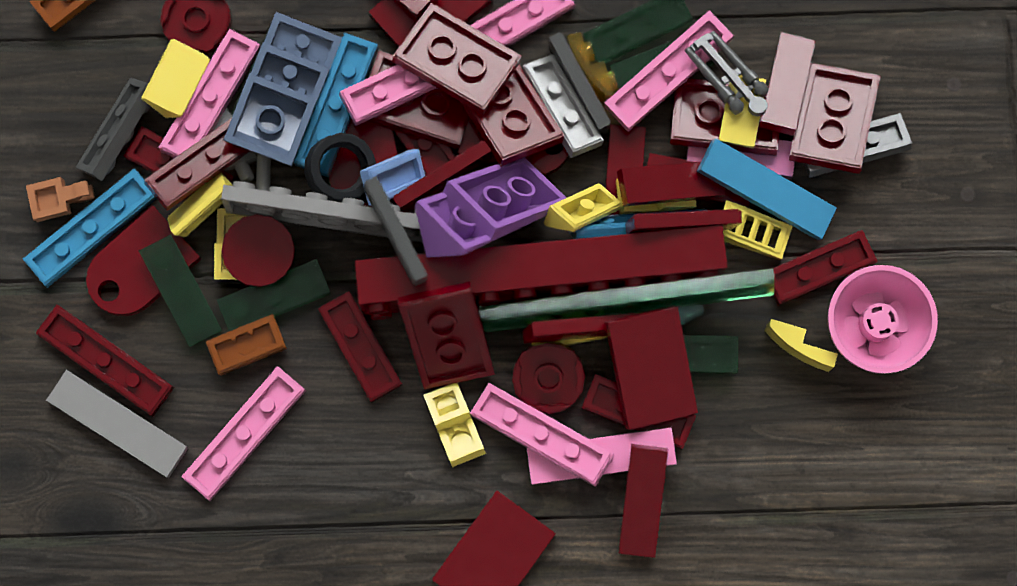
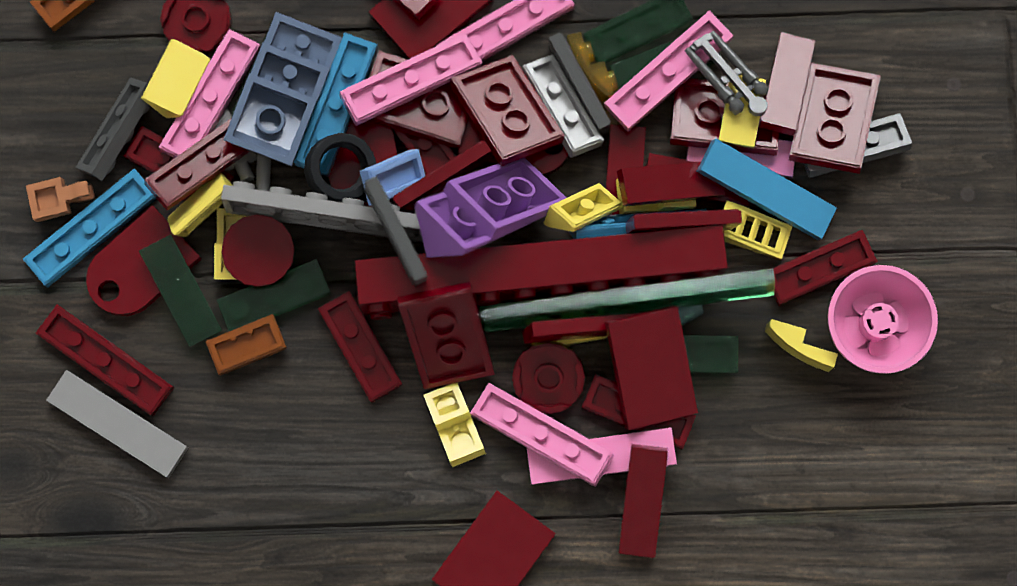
bright pink tile [181,366,306,501] -> none
tile [392,3,522,115] -> none

